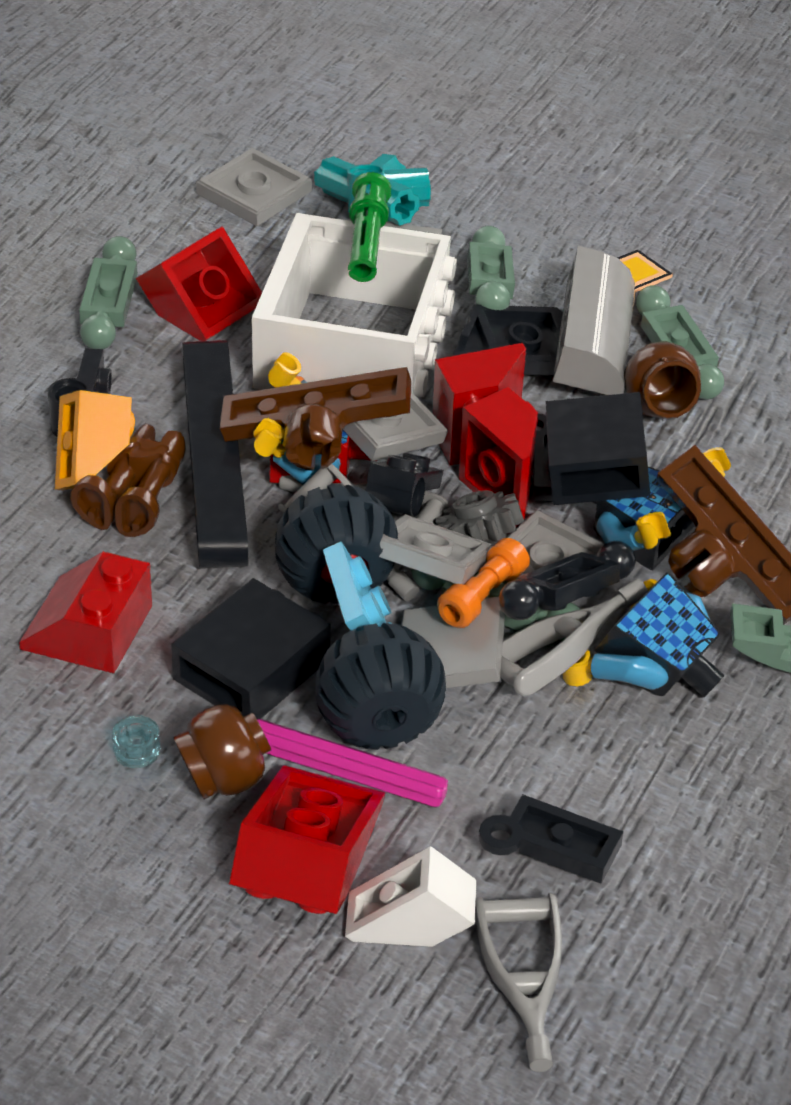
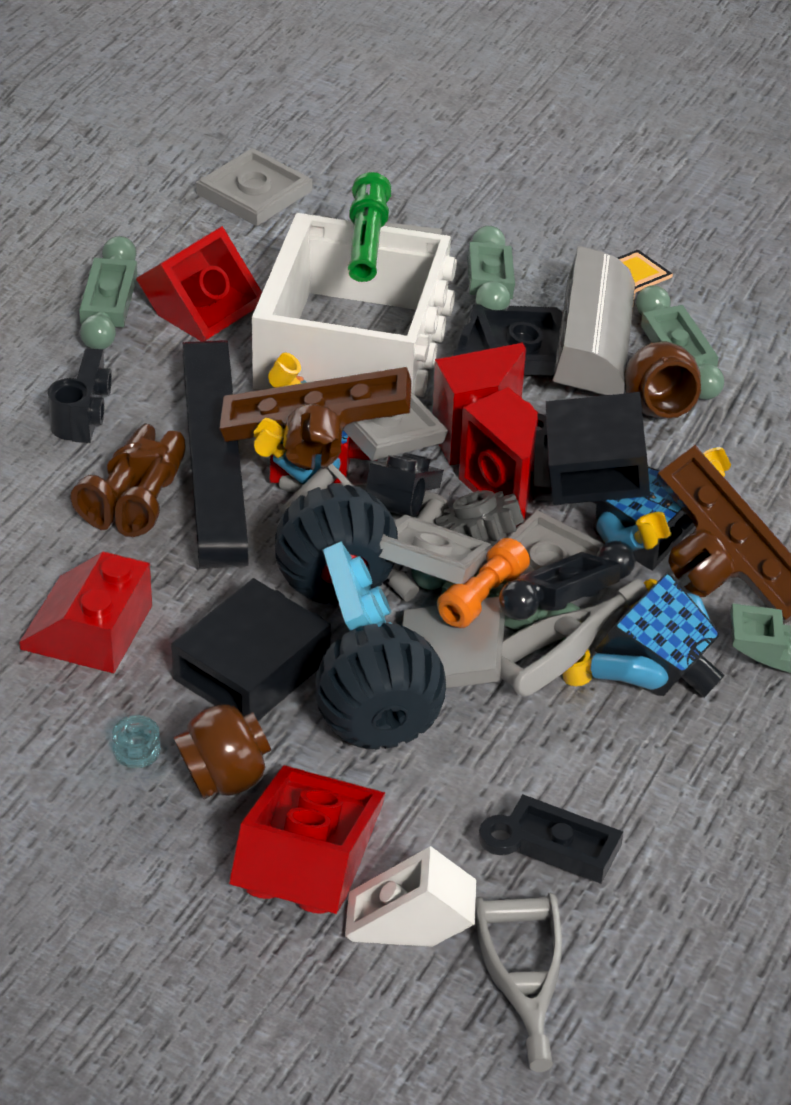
light orange slope [55,390,135,491] -> none
dark pink axle [257,719,448,808] -> none
teal piece [314,154,431,226] -> none

